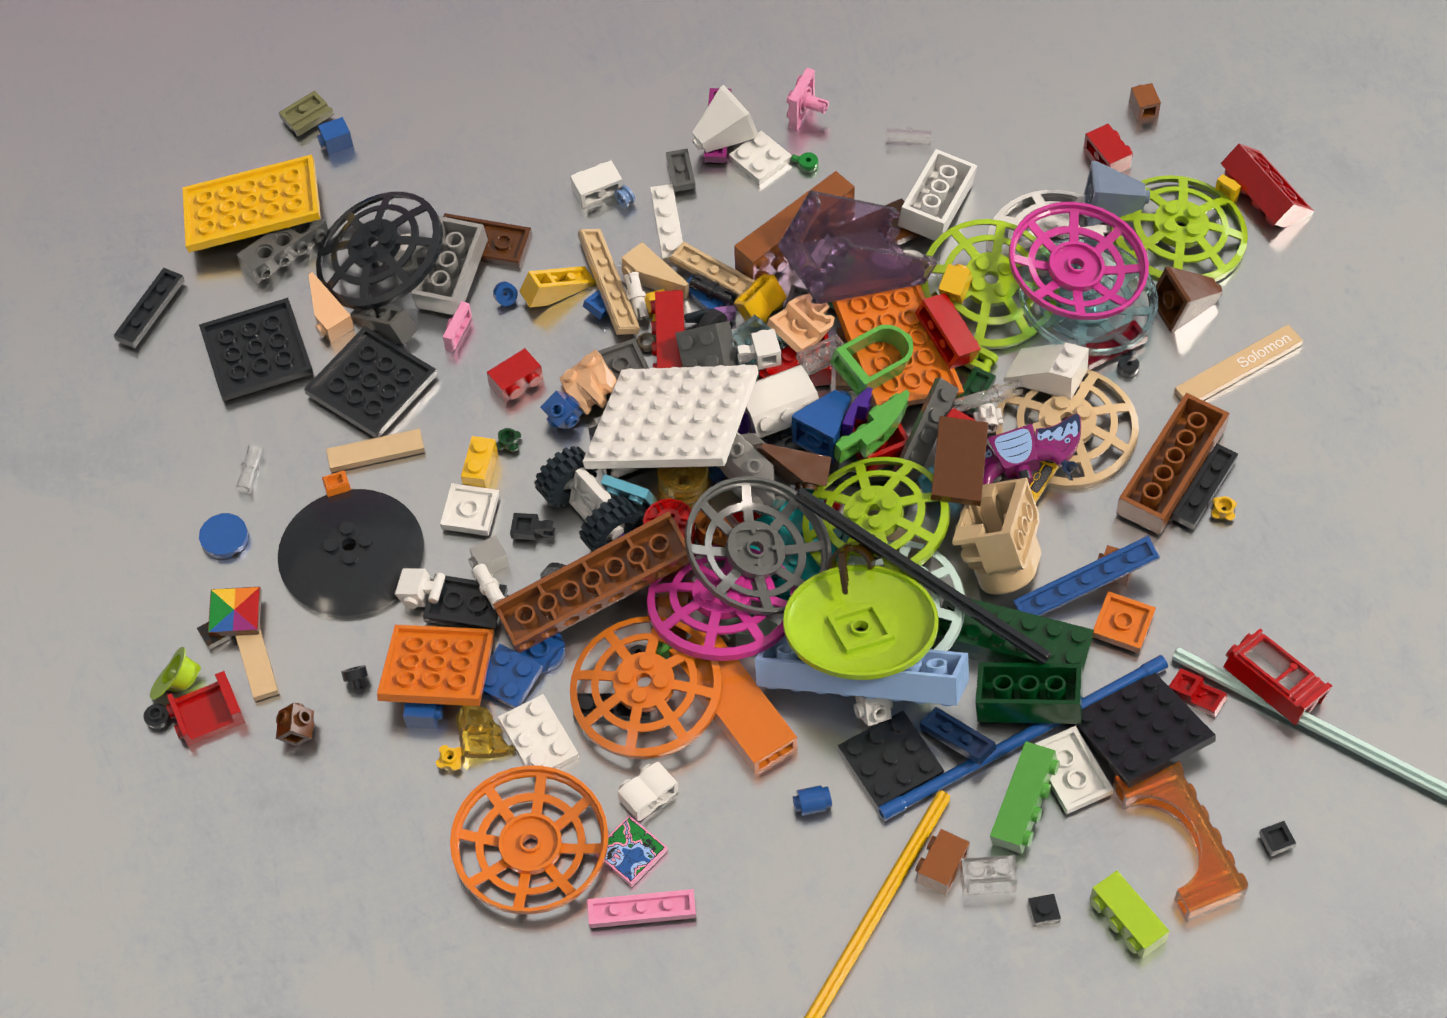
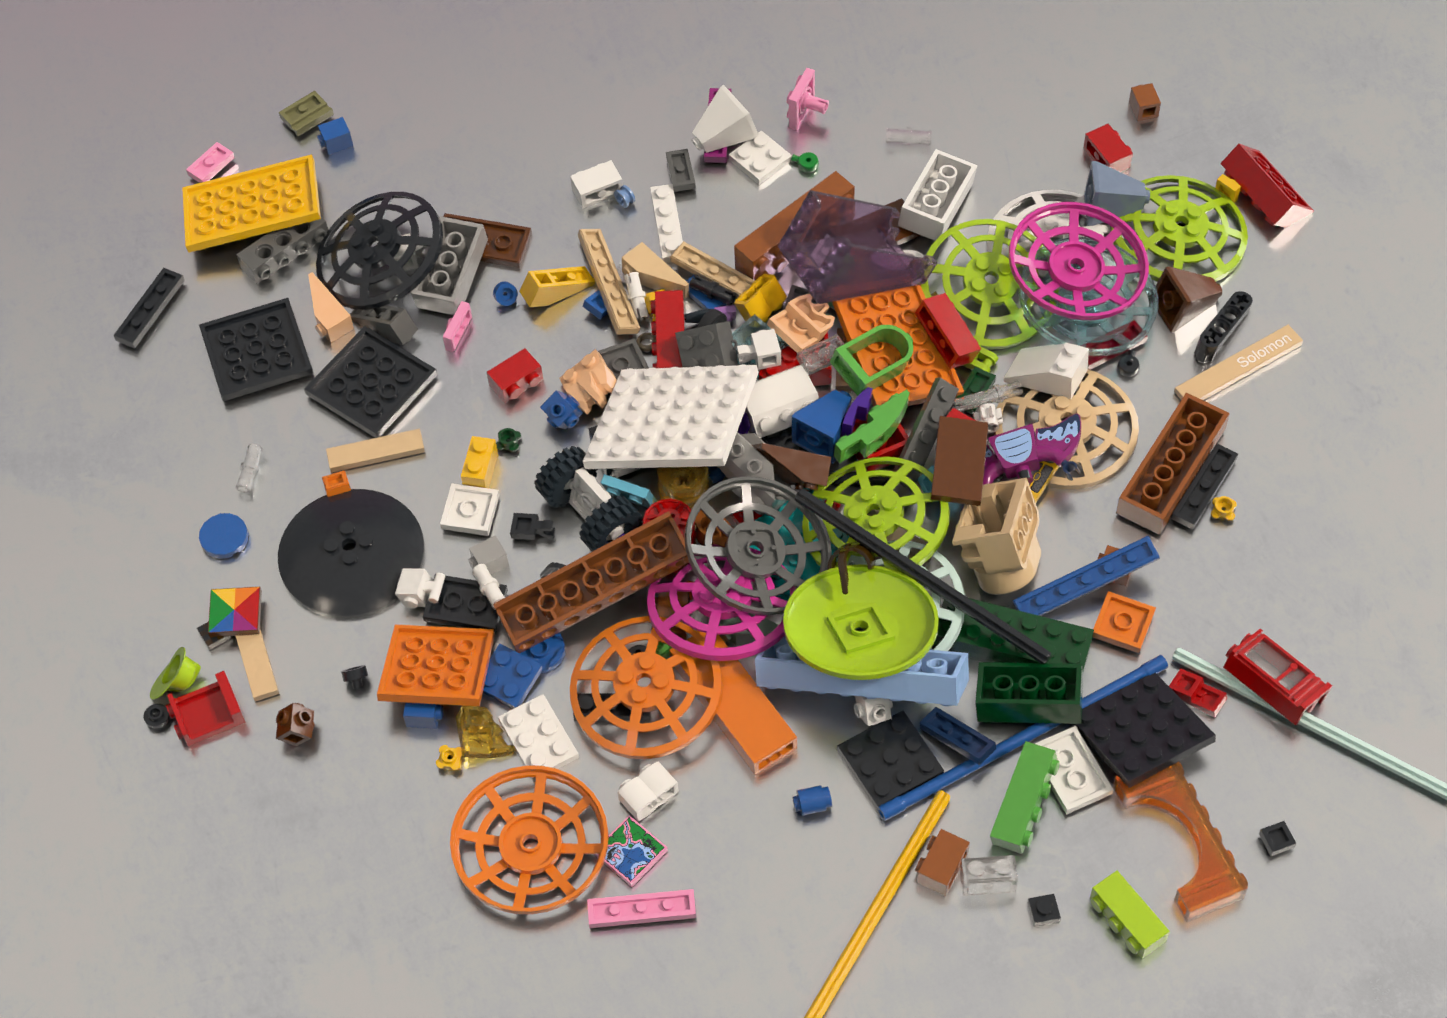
yellow brick [938,264,972,304] -> none
none -> bright pink plate [186,142,235,183]
none -> black beam [1194,291,1253,363]

